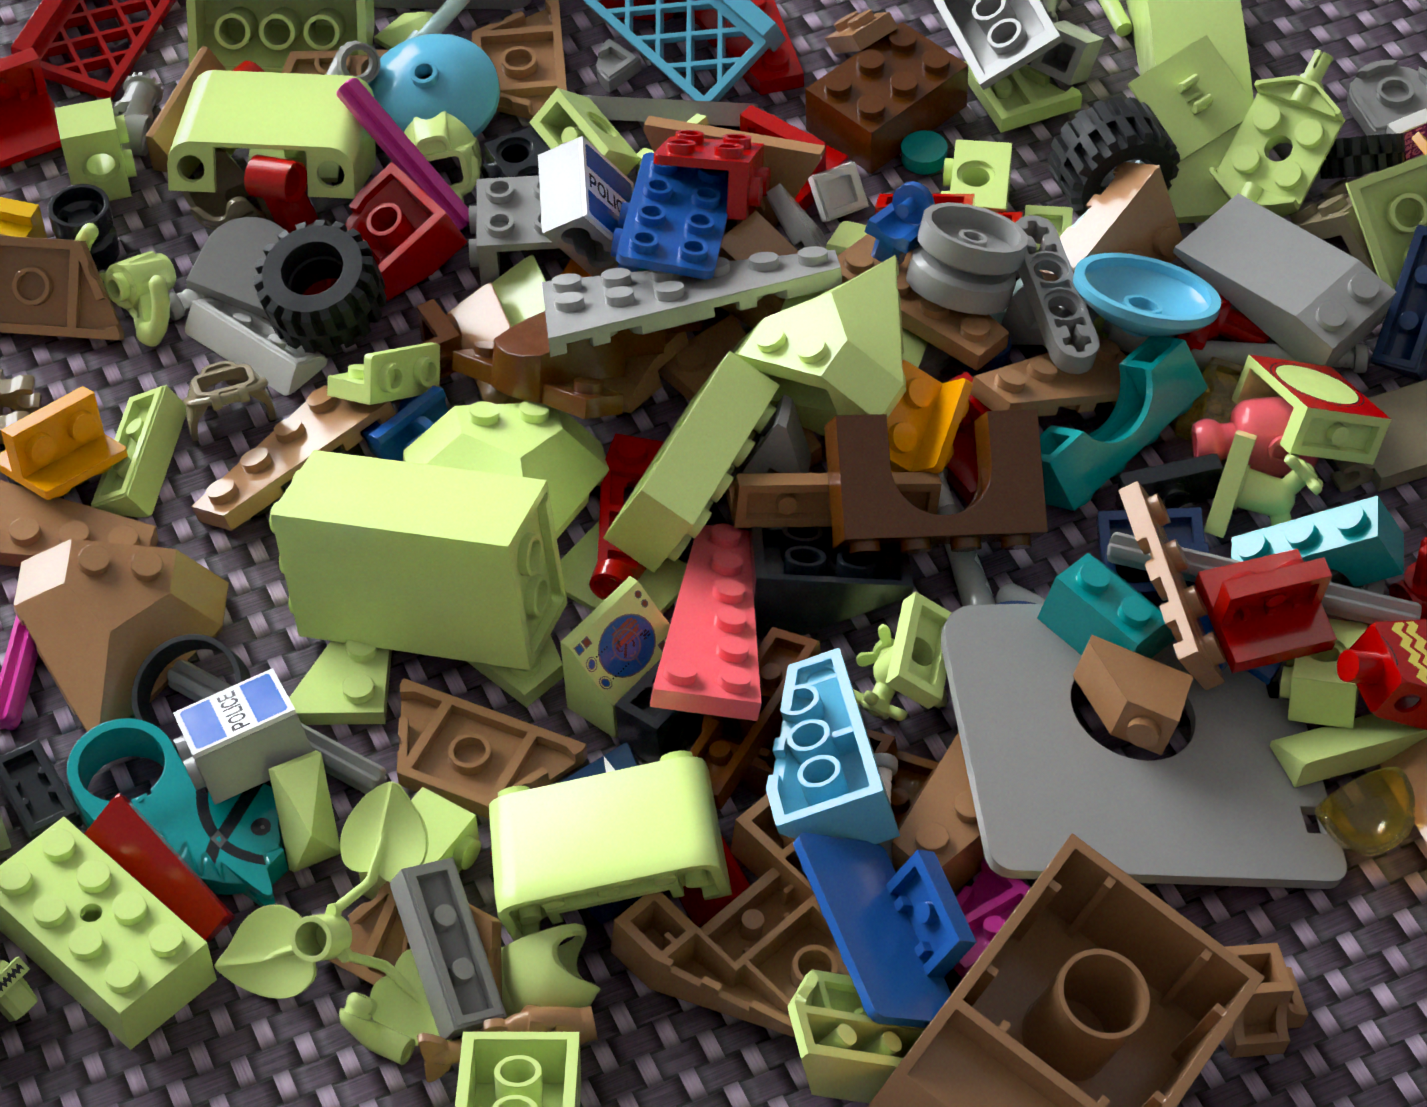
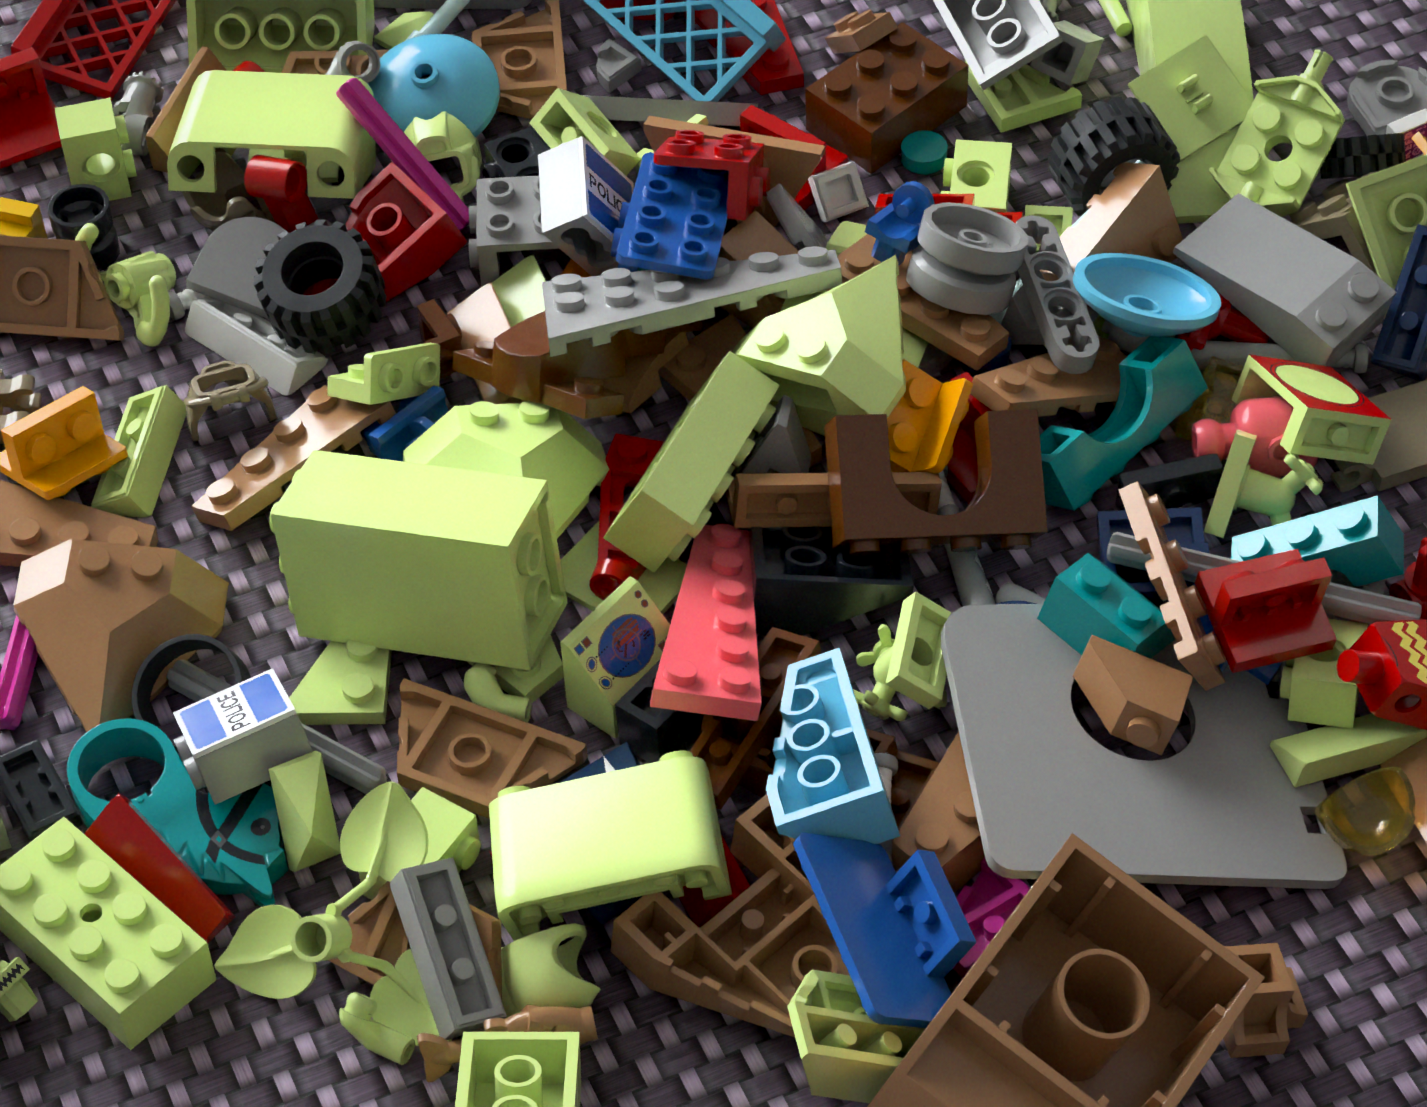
none -> yellowish green arm [464,663,532,723]

